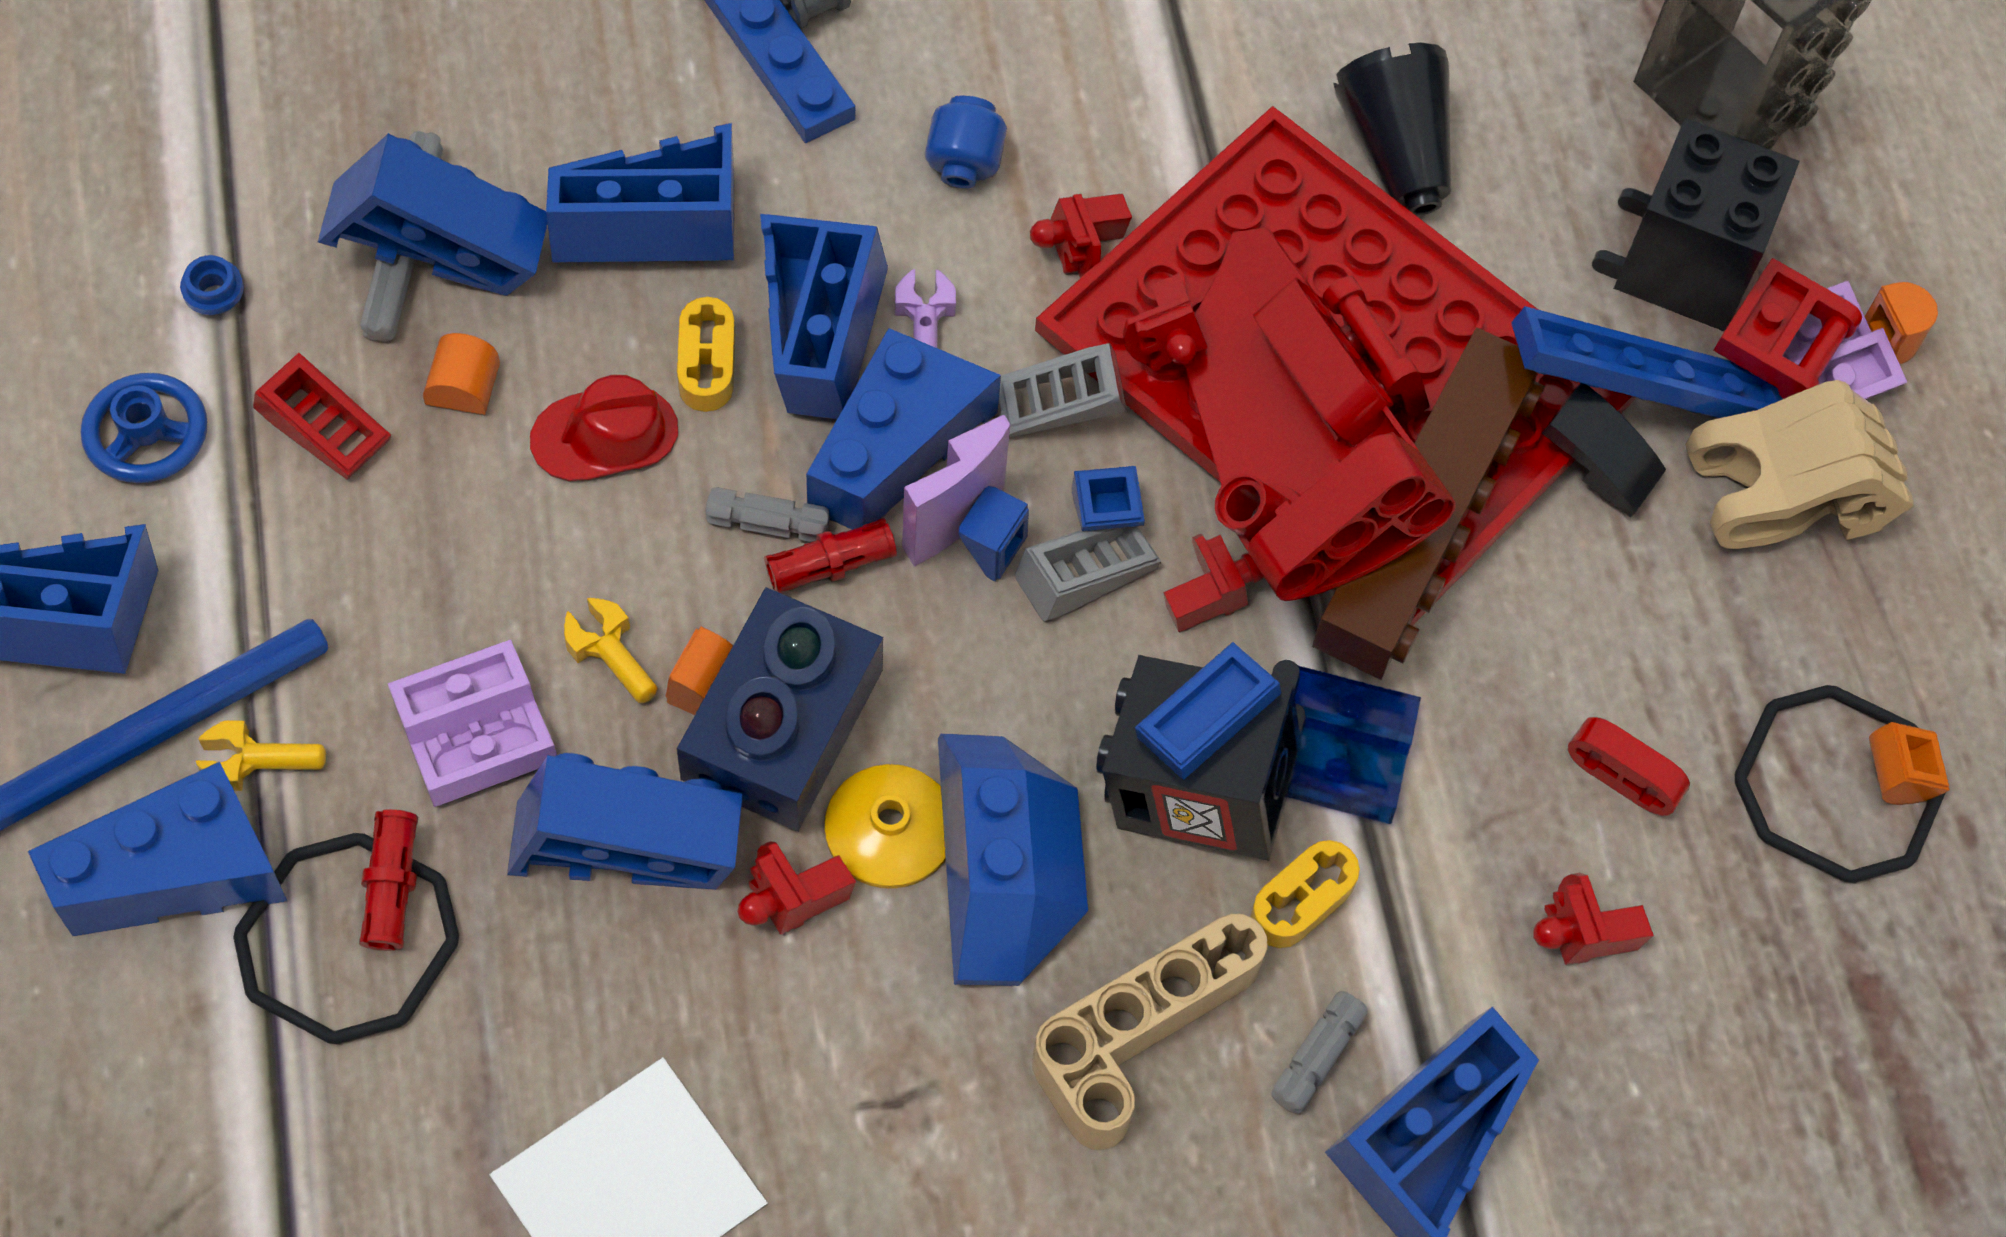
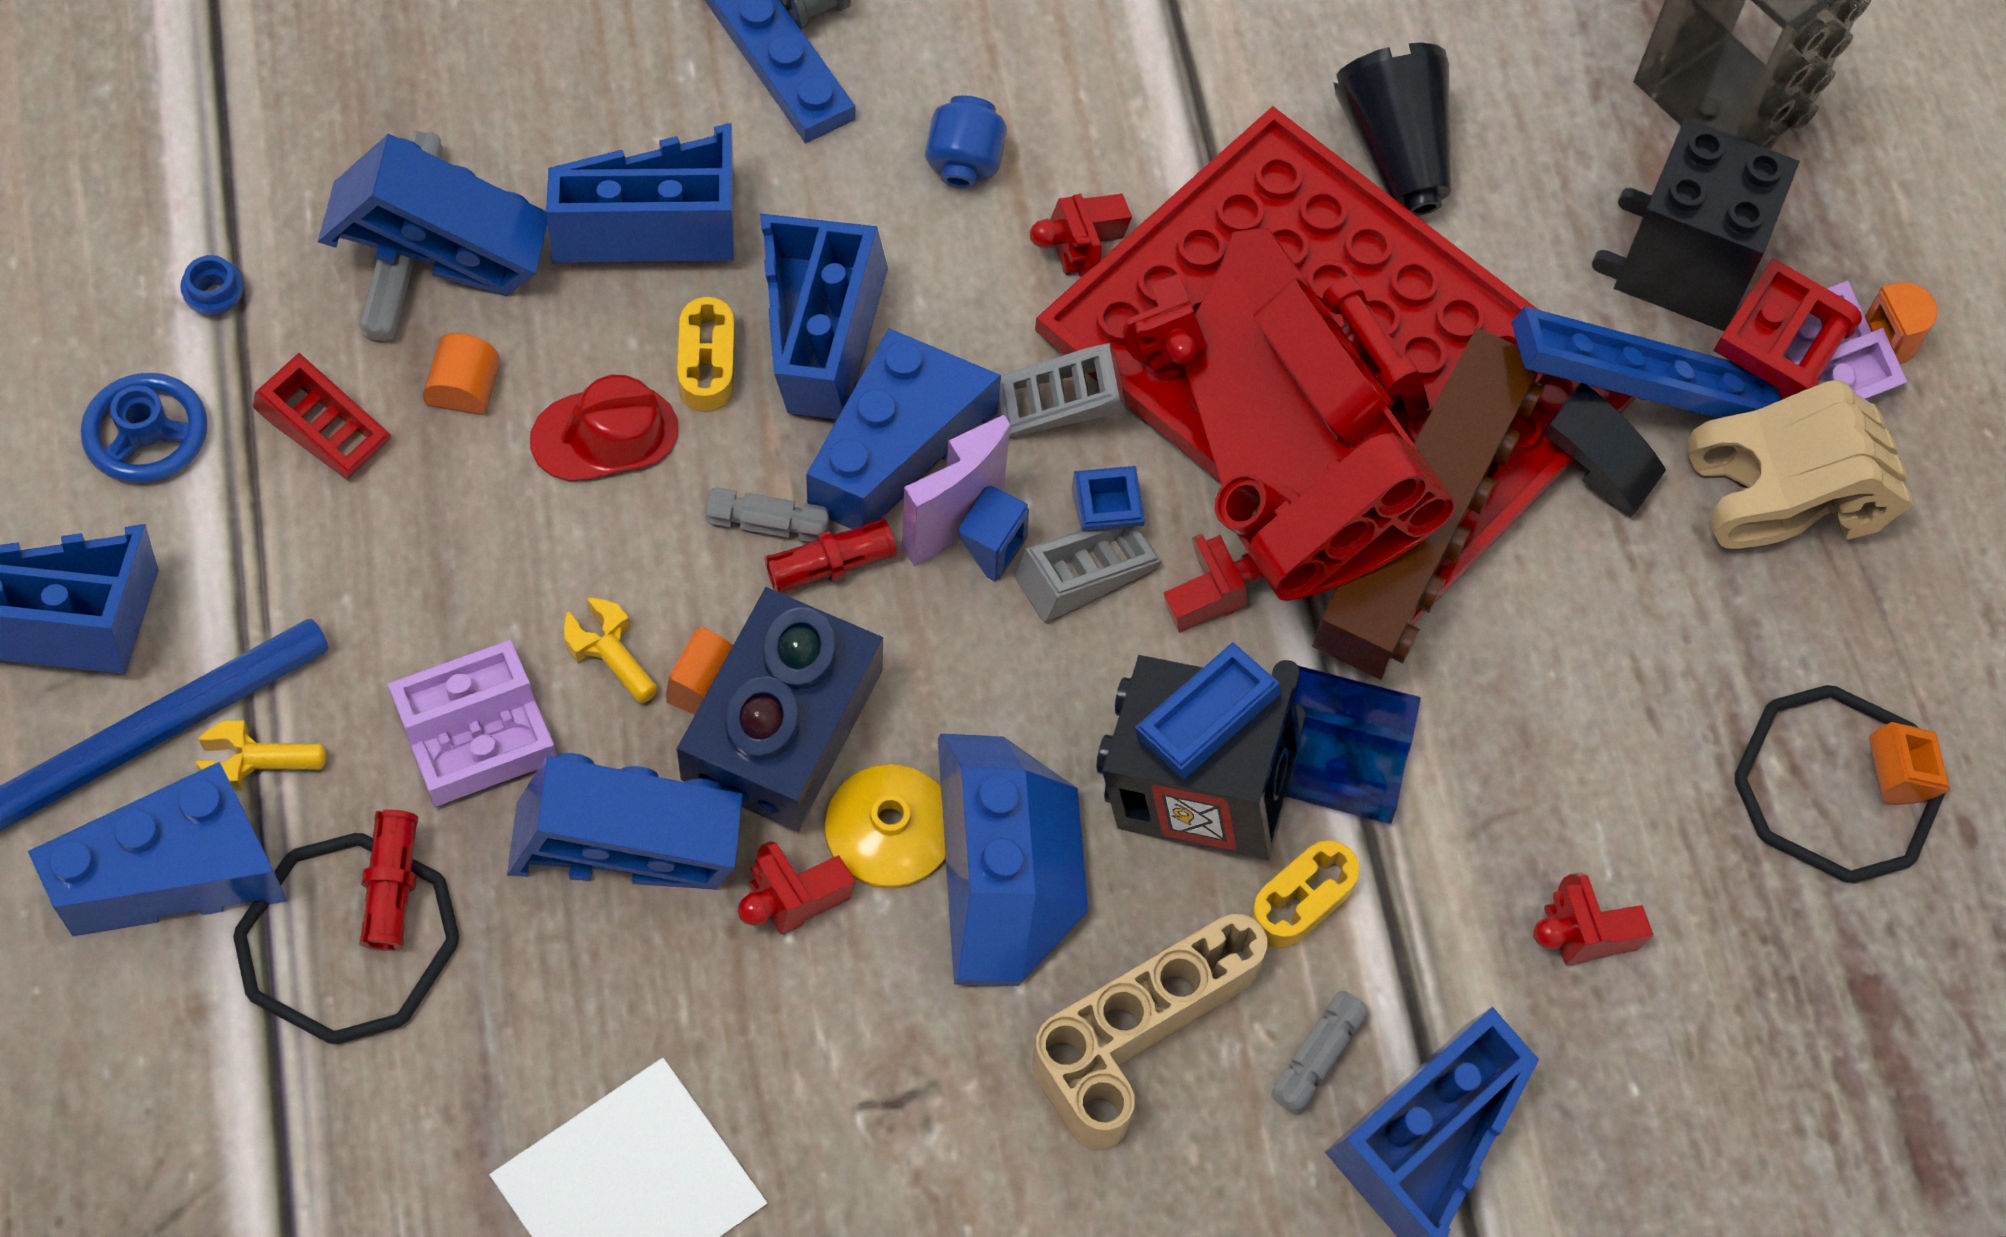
lavender bar [895,269,956,348] -> none
red beam [1567,717,1690,816] -> none

